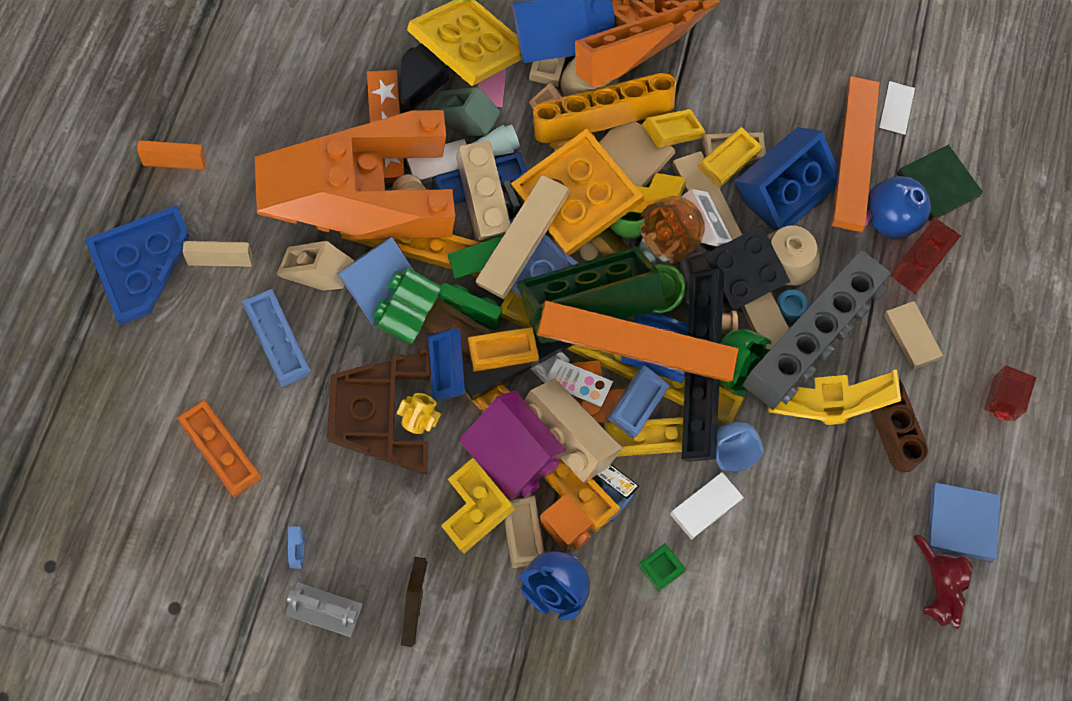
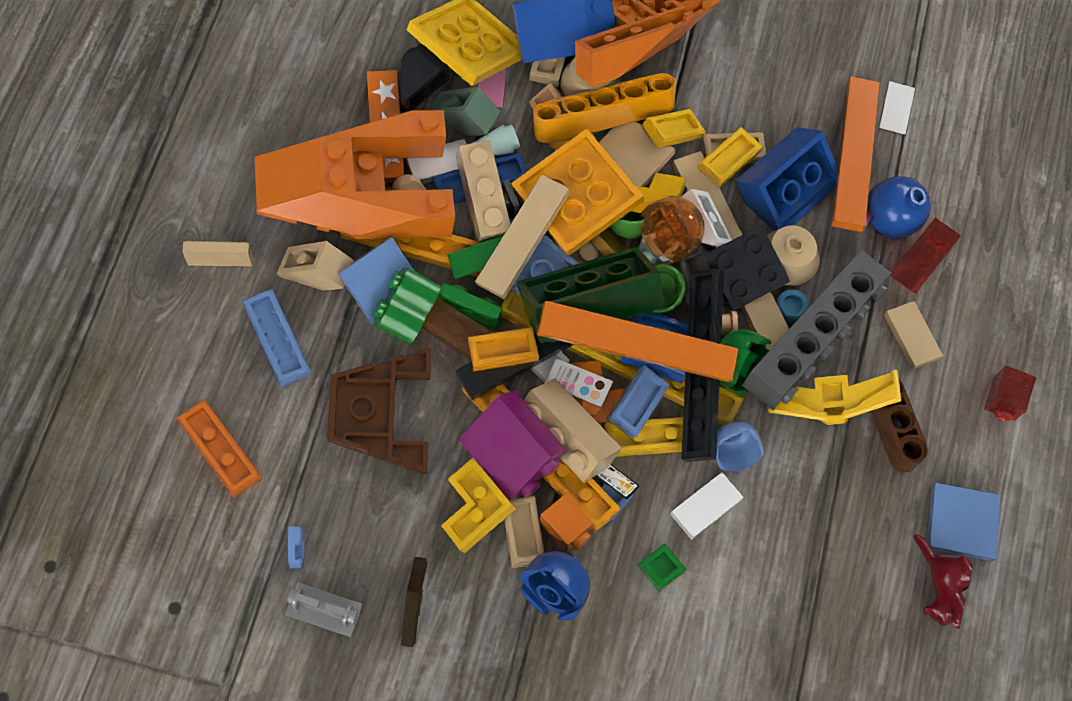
blue plate [85,205,190,325] -> none
orange tile [137,140,207,170] -> none
yellow gear [397,393,441,434] -> none
blue tile [428,328,465,401] -> none
dark green tile [897,144,983,222] -> none

